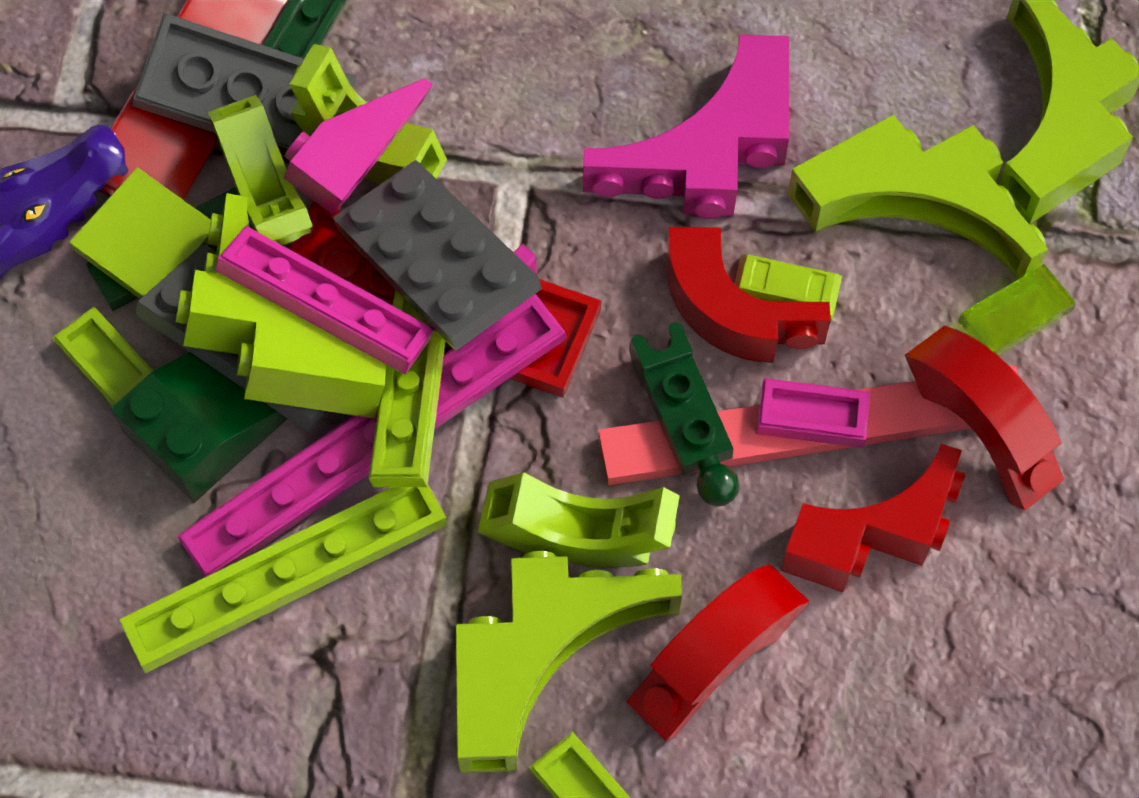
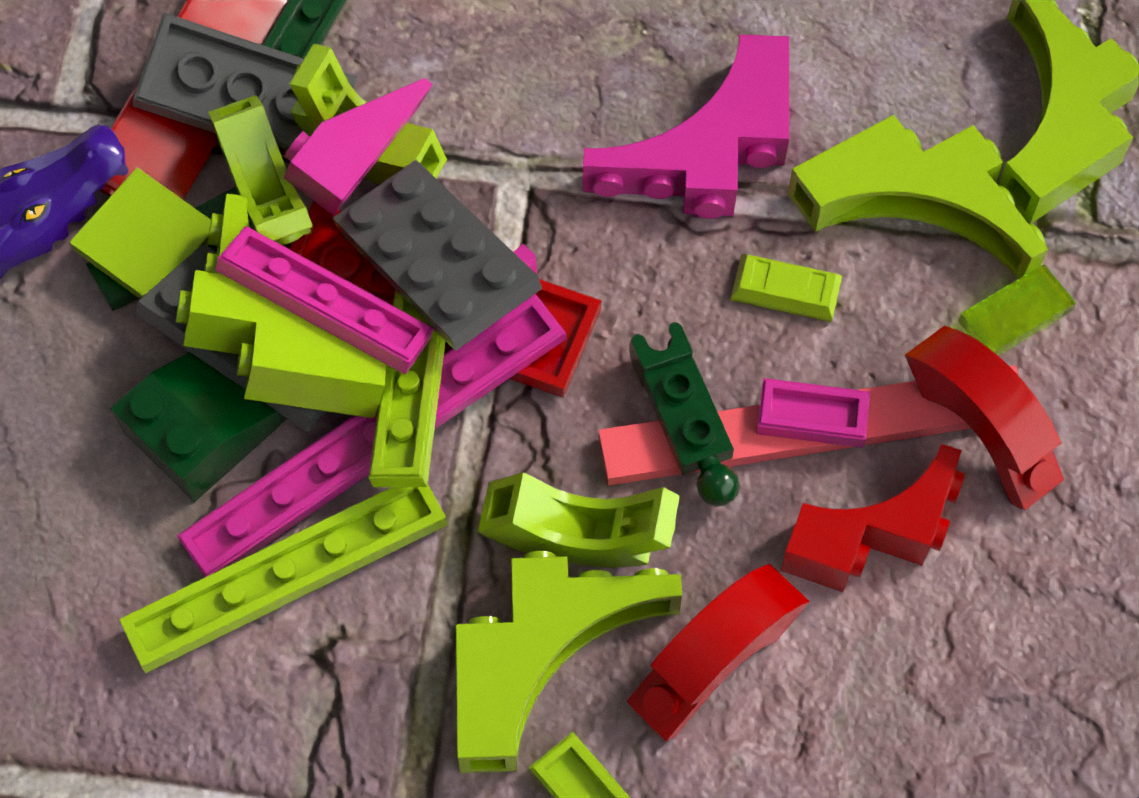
lime tile [52,307,153,406] -> none
red arch [666,227,831,363] -> none

